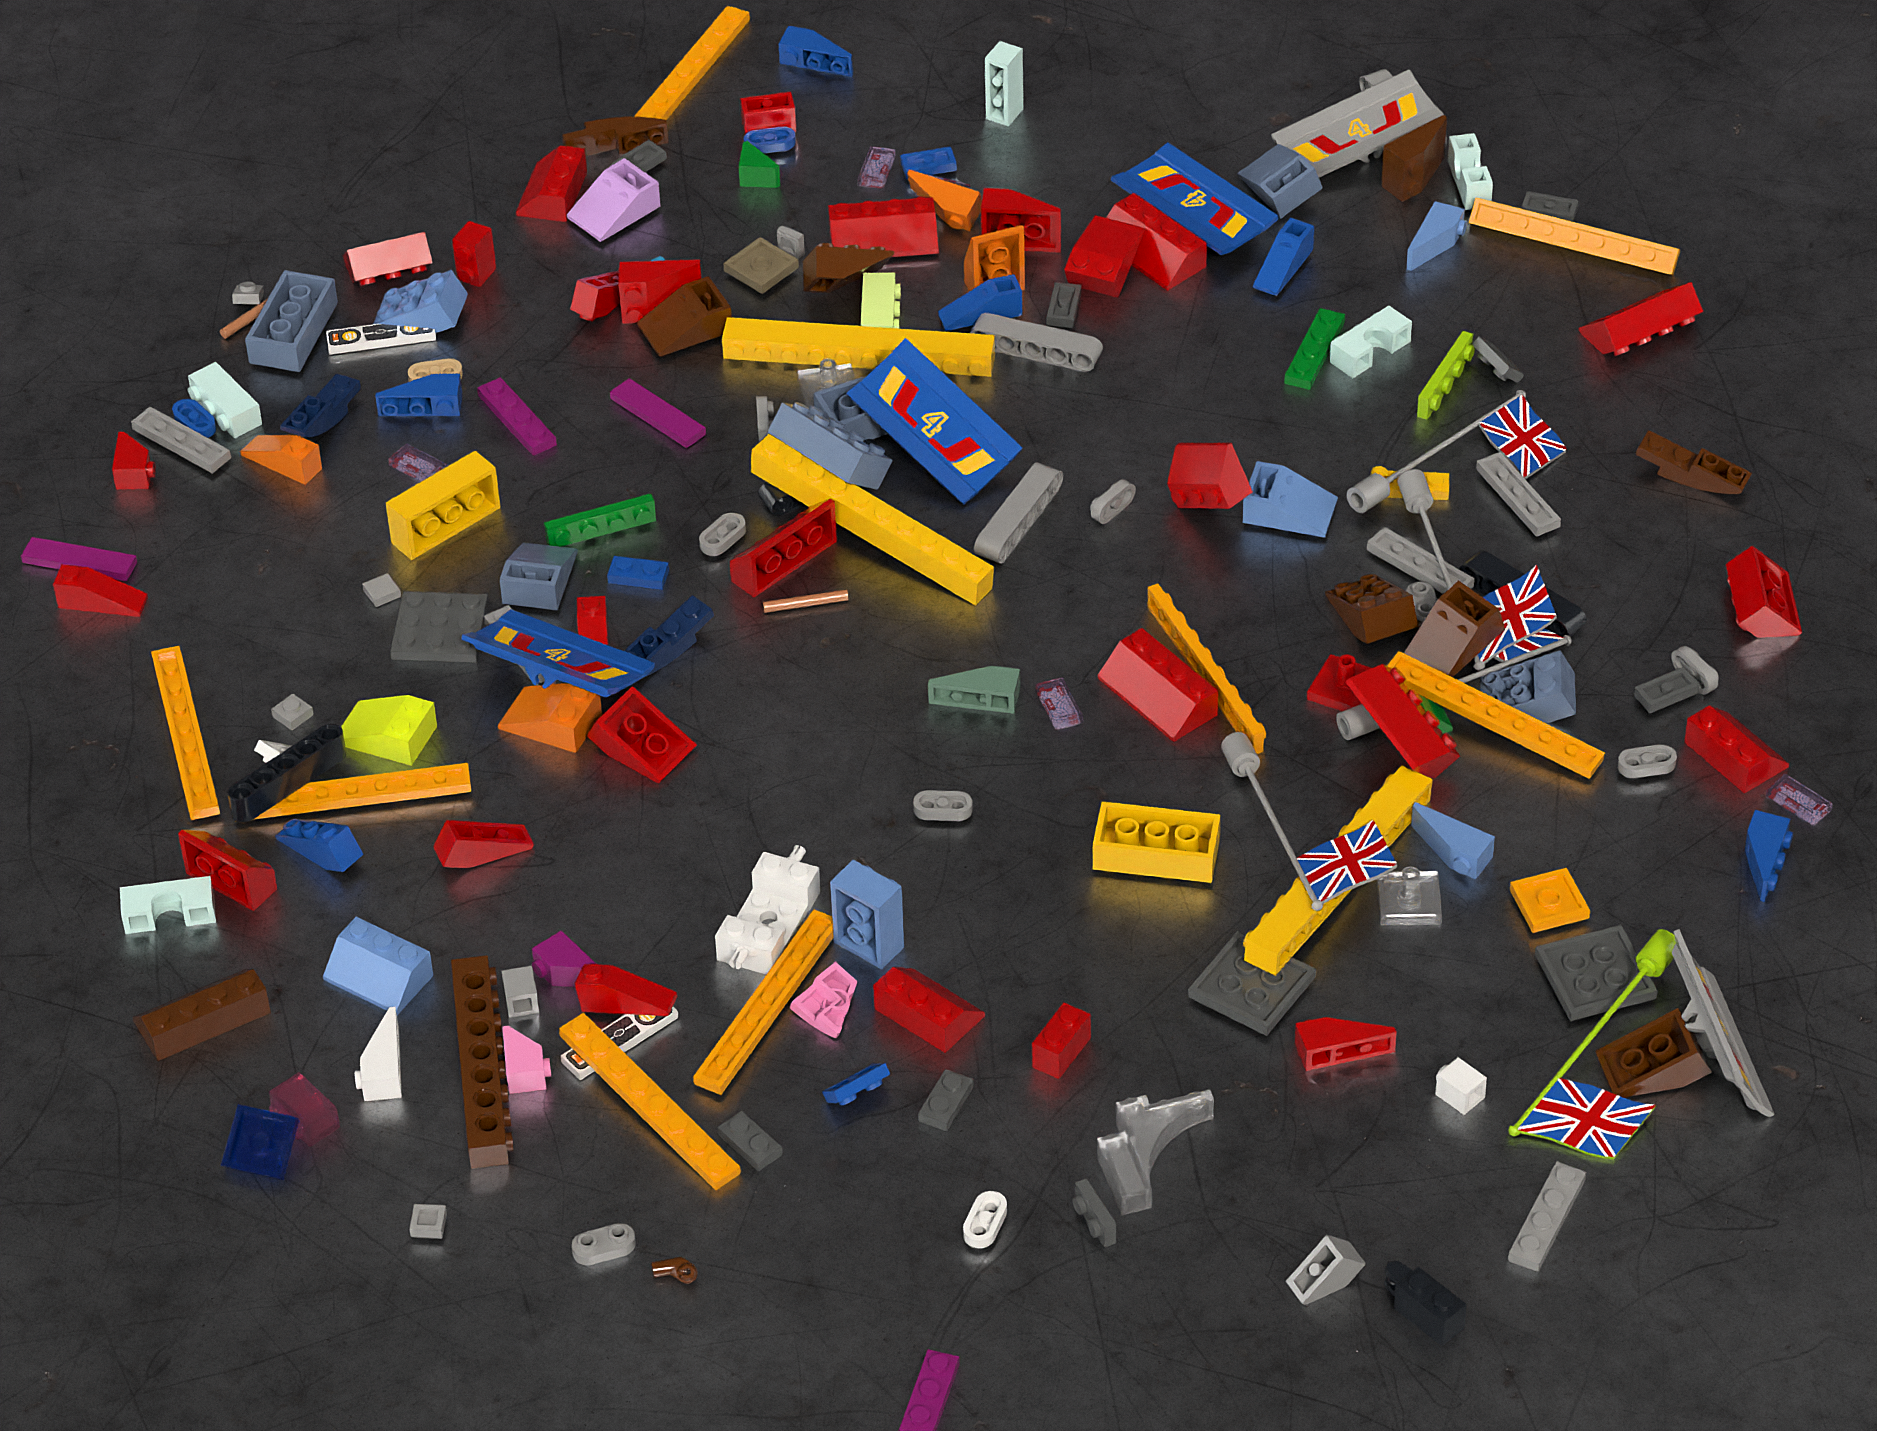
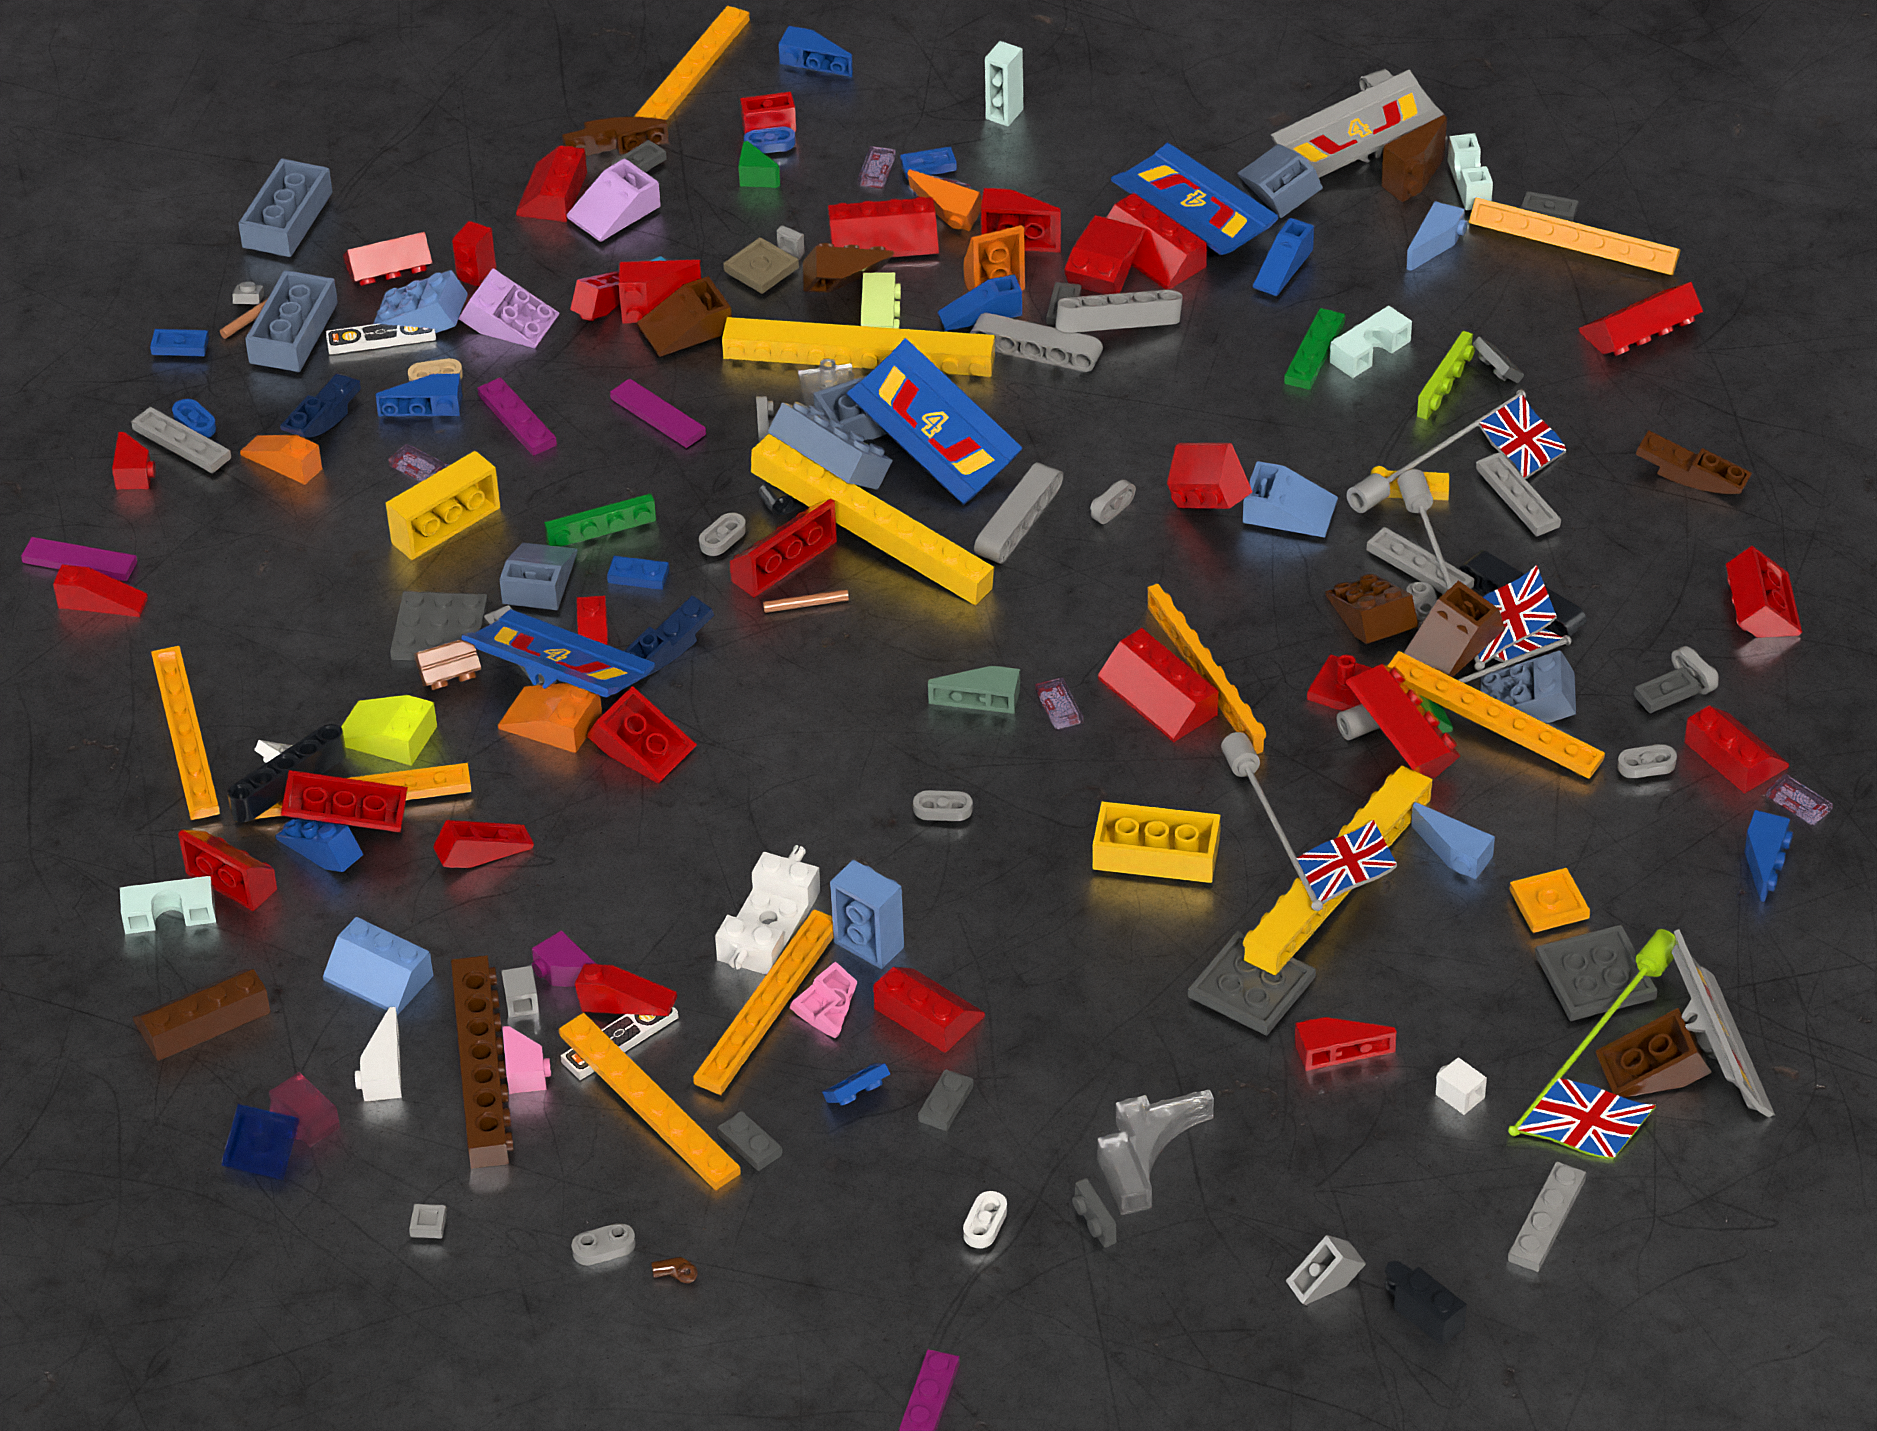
light aqua brick [188,362,262,439] -> none
light grey plate [271,694,314,731] -> none
light grey tile [362,573,401,607] -> none
red brick [1032,1002,1091,1079] -> none
clear tile [1377,866,1442,925] -> none
none -> blue plate [150,329,209,356]
none -> sand blue brick [239,158,333,257]
none -> red slope [281,770,408,833]
none -> brick [414,639,481,690]
none -> lavender slope [458,268,560,348]
none -> light grey beam [1056,290,1183,333]

